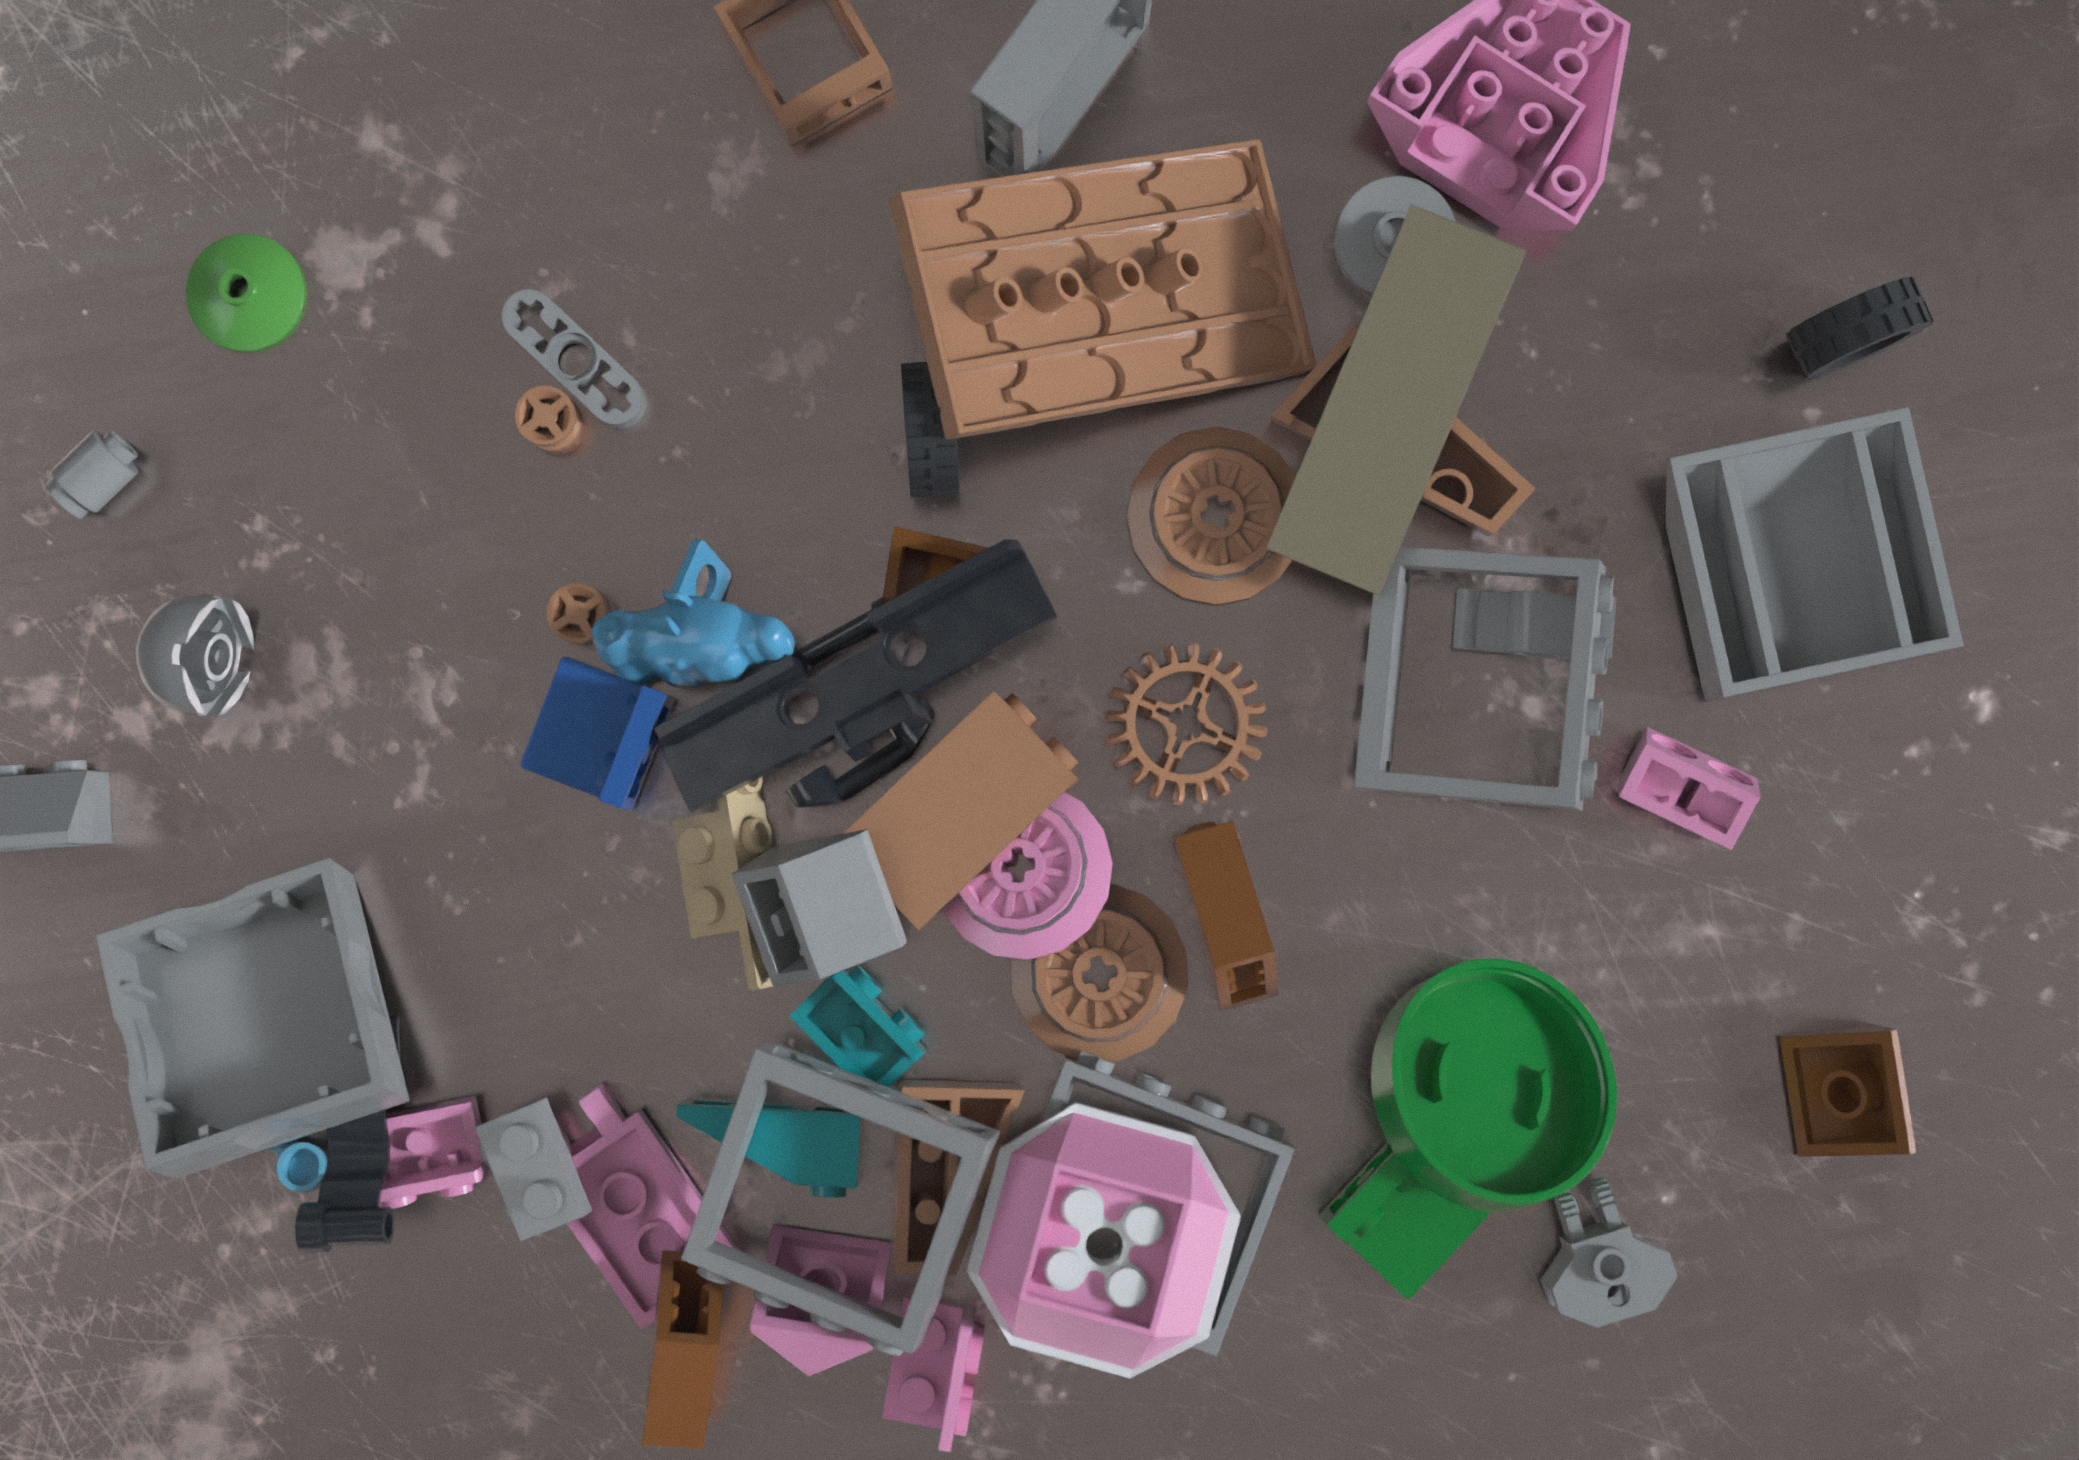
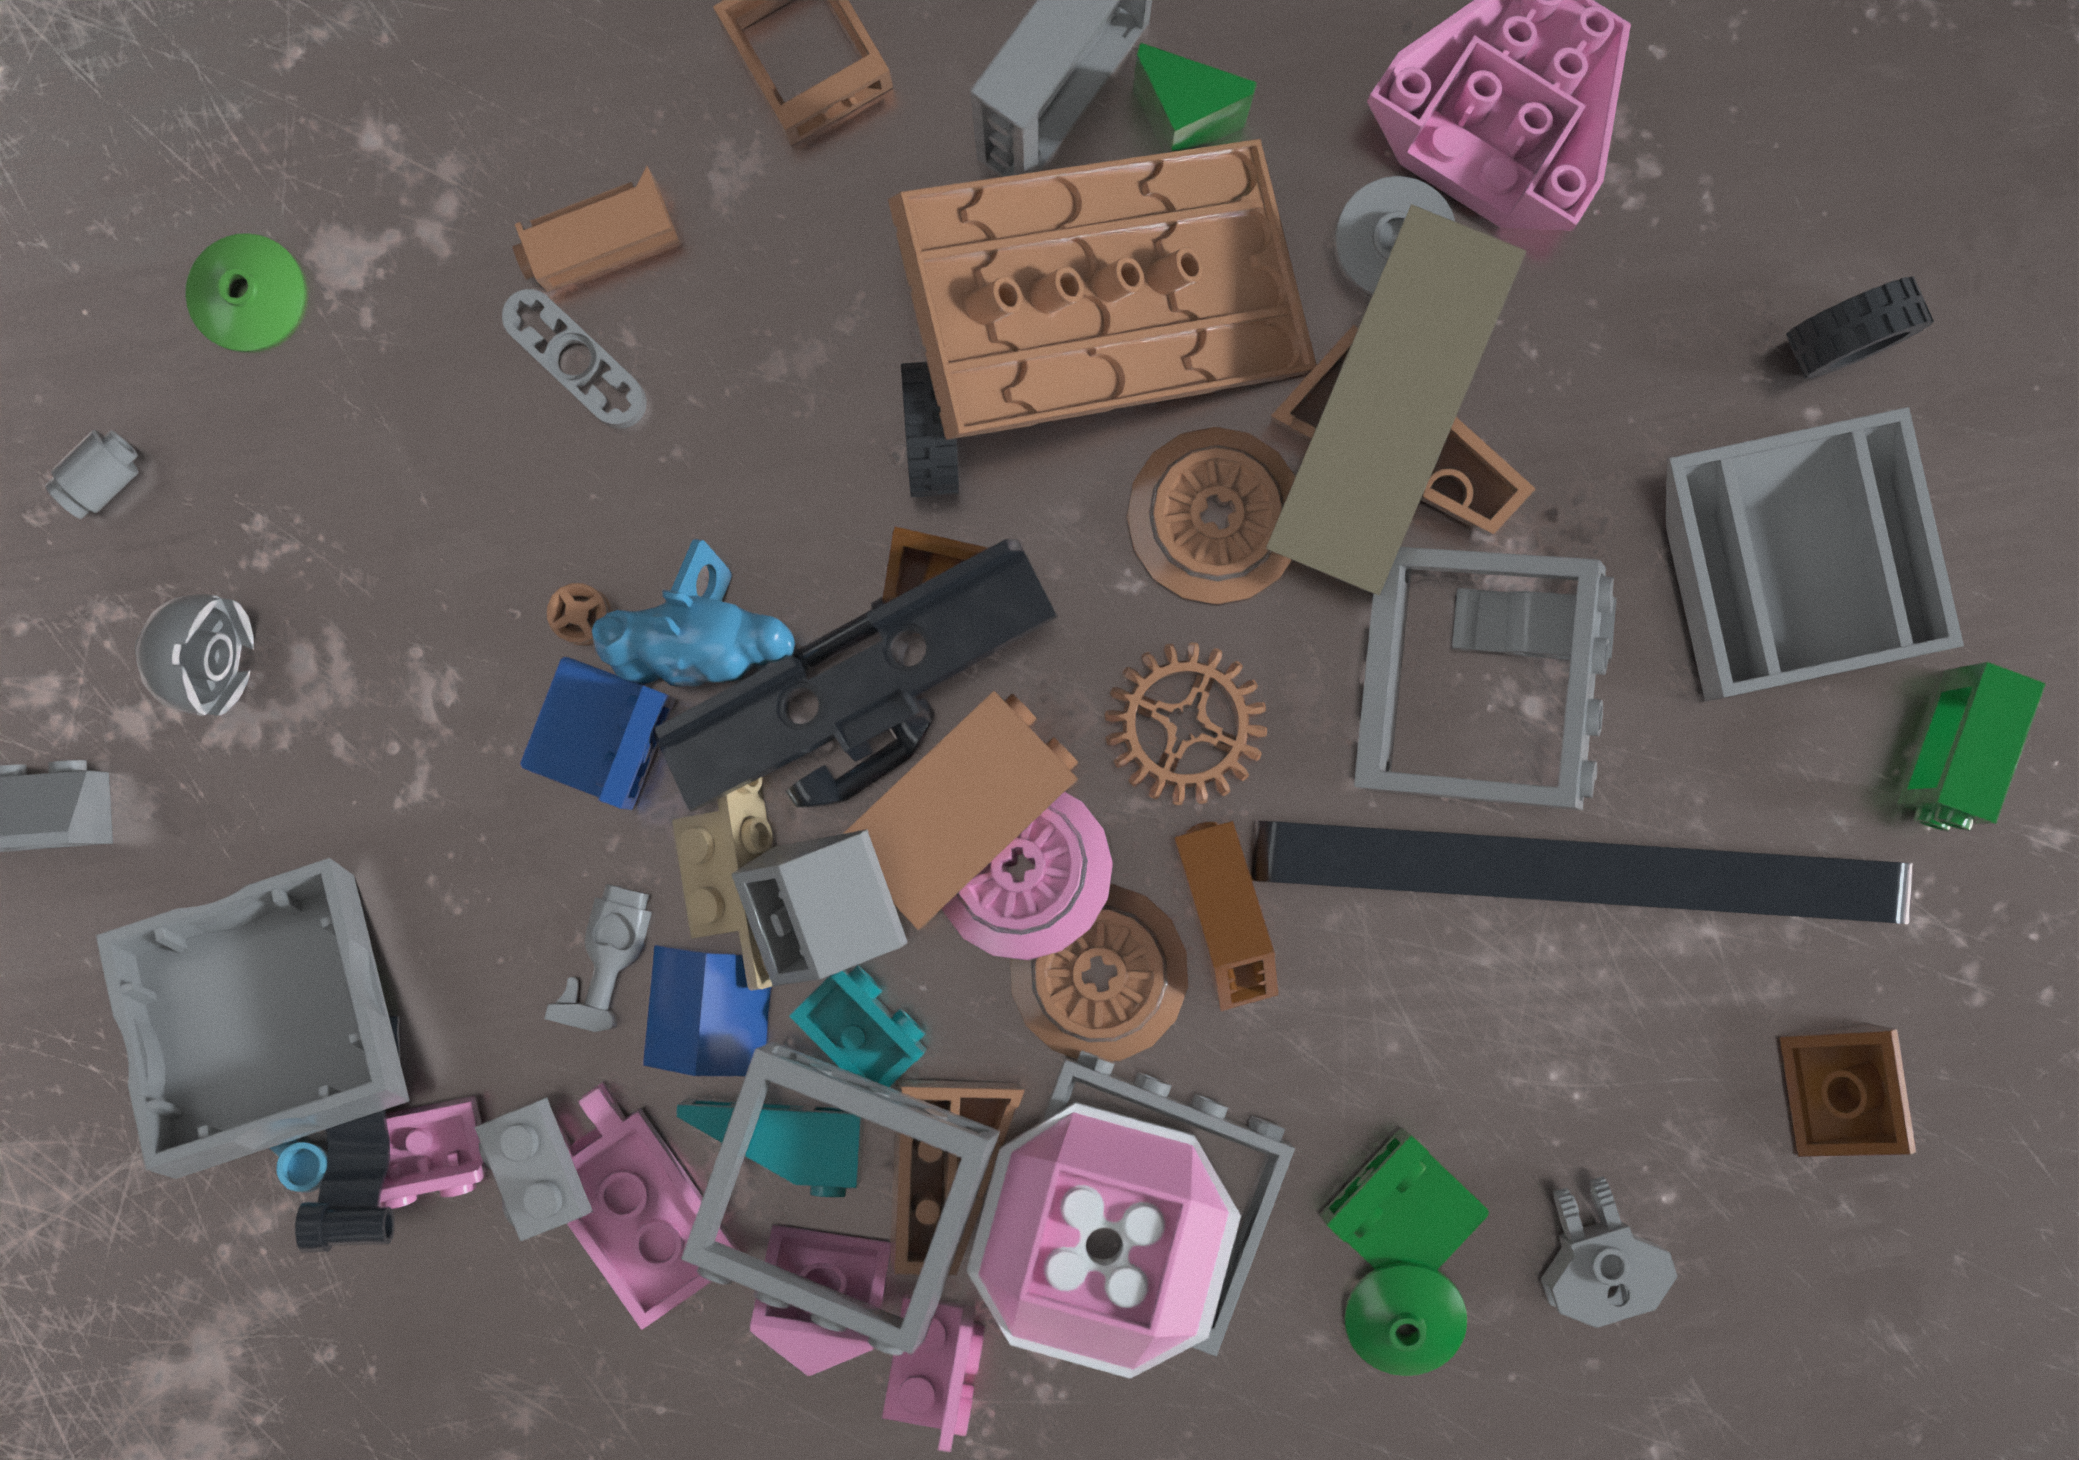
nougat wheel [515,385,583,452] -> none
dark orange slope [642,1250,722,1449] -> none
green piece [1371,958,1617,1212] -> none
bright pink brick [1619,726,1760,850] -> none
none -> nougat window [512,166,679,292]
none -> light grey piece [544,884,652,1032]
none -> blue slope [643,945,772,1076]
none -> green slope [1133,43,1257,153]
none -> black beam [1251,821,1913,924]
none -> green dish [1345,1262,1467,1376]
none -> green window [1897,662,2046,832]

